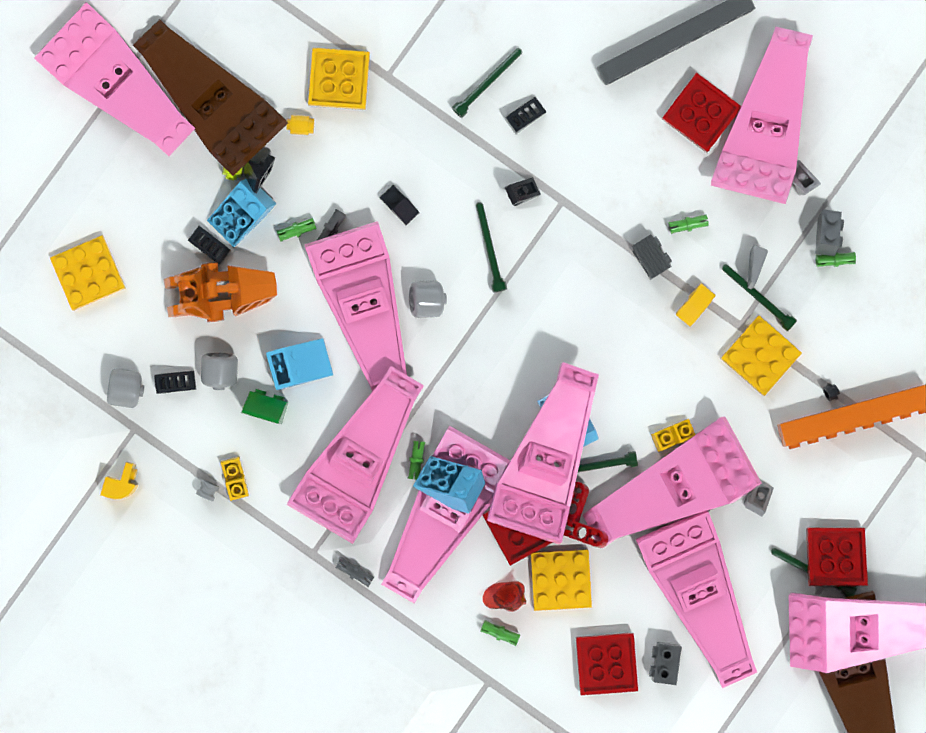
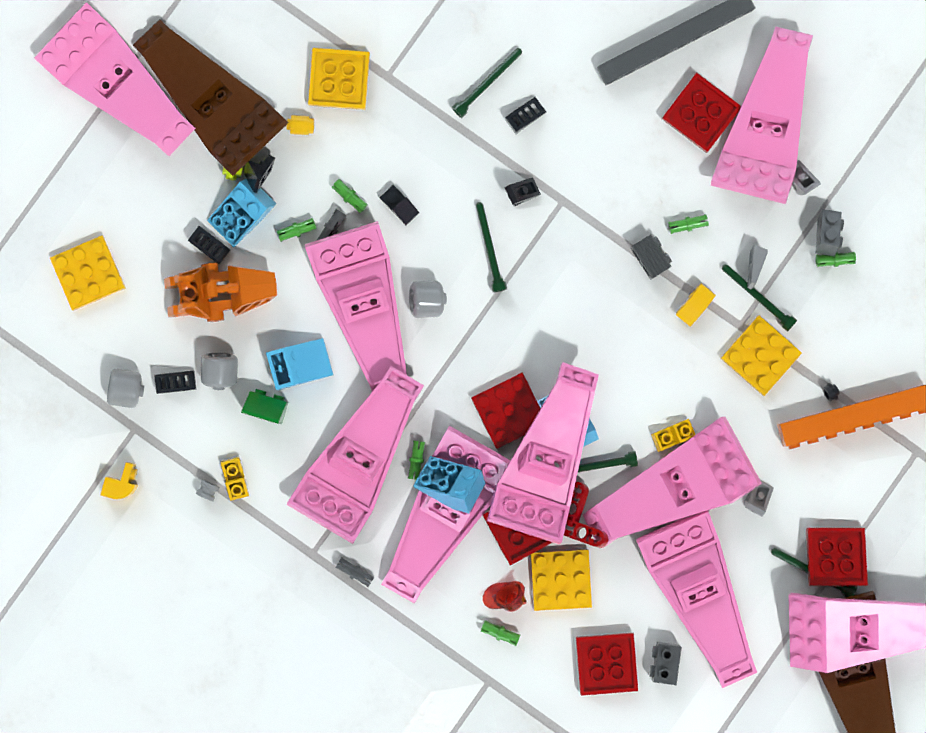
none -> bright green pin [332,179,368,213]
none -> red plate [471,372,541,449]

